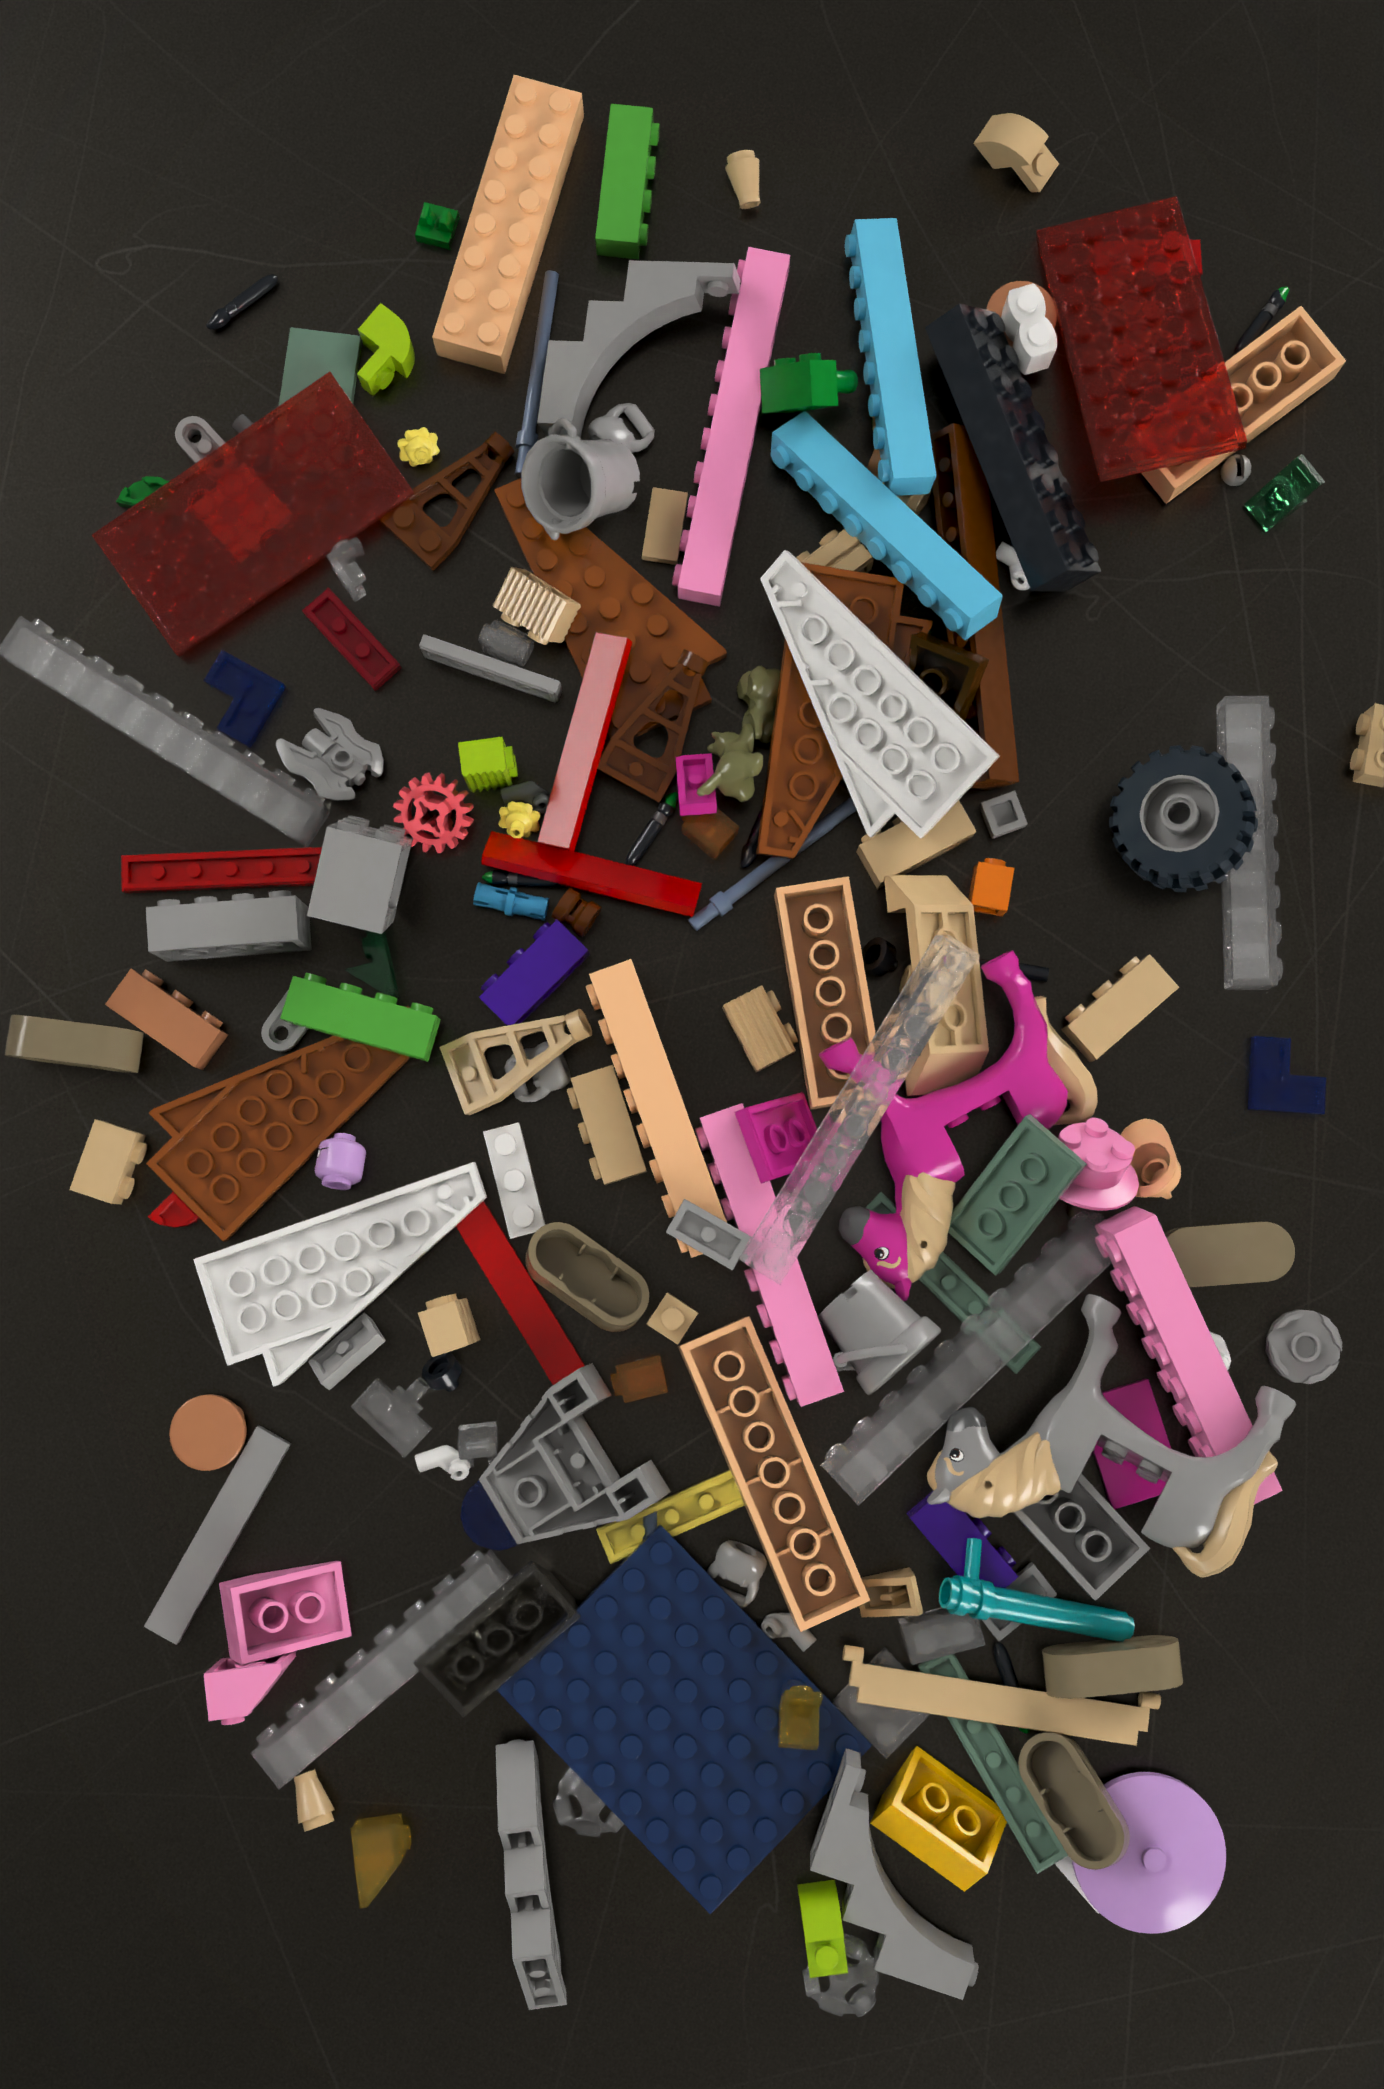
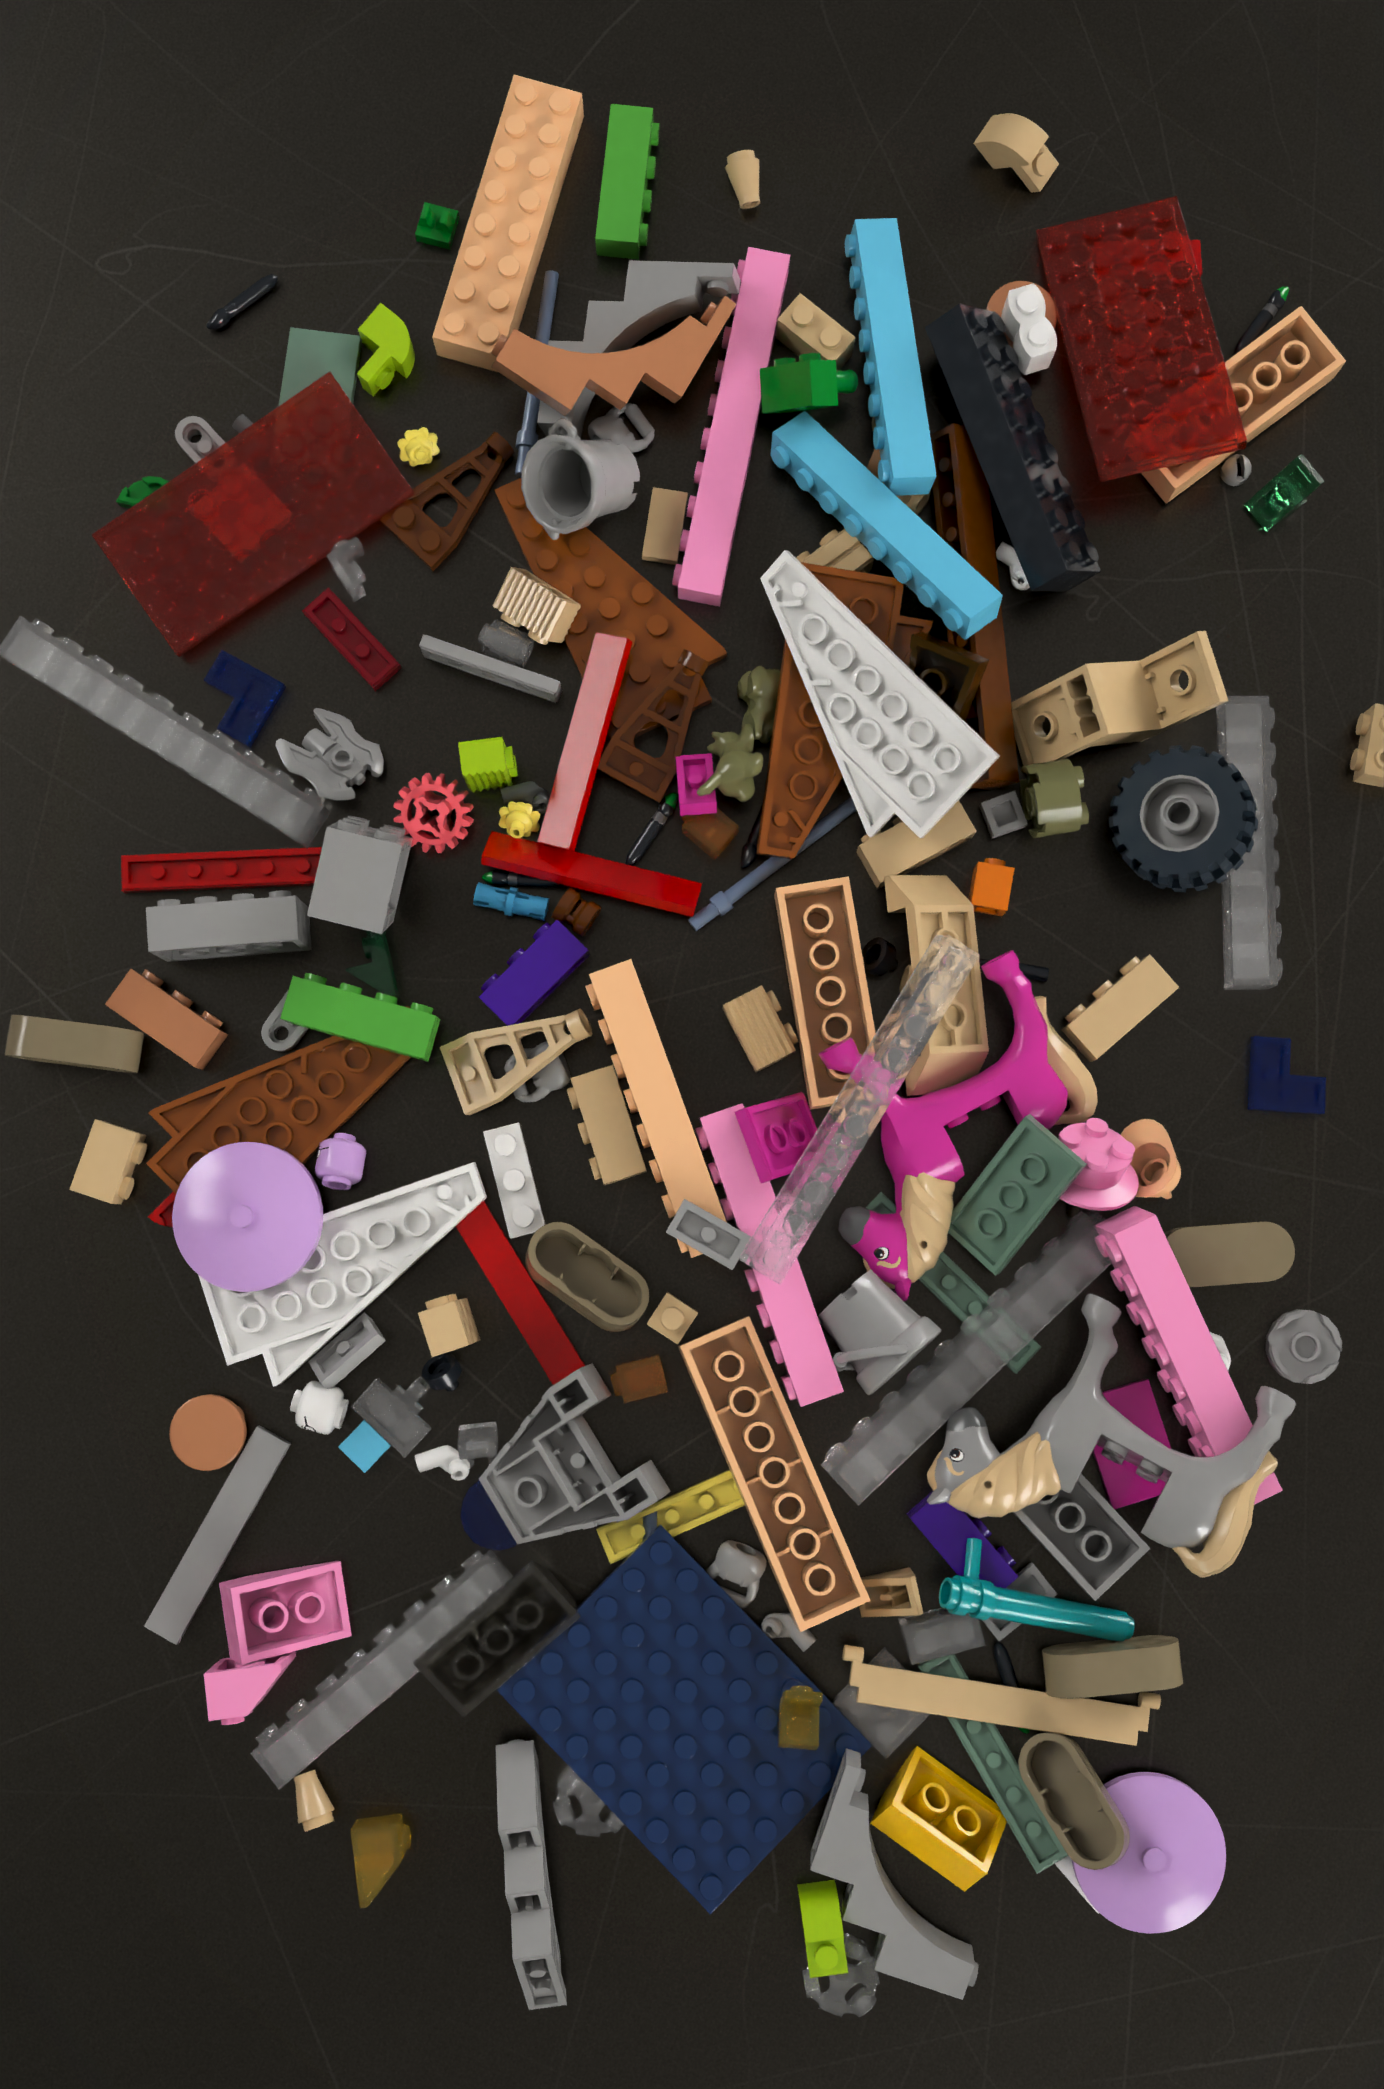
none -> lavender dish [172,1142,323,1292]
none -> white head [290,1381,349,1435]
none -> medium azure tile [338,1419,393,1473]
none -> nougat arch [491,296,737,416]
none -> tan brick [776,293,855,370]
none -> tan bracket [1011,631,1229,774]
none -> olive brick [1020,758,1089,838]

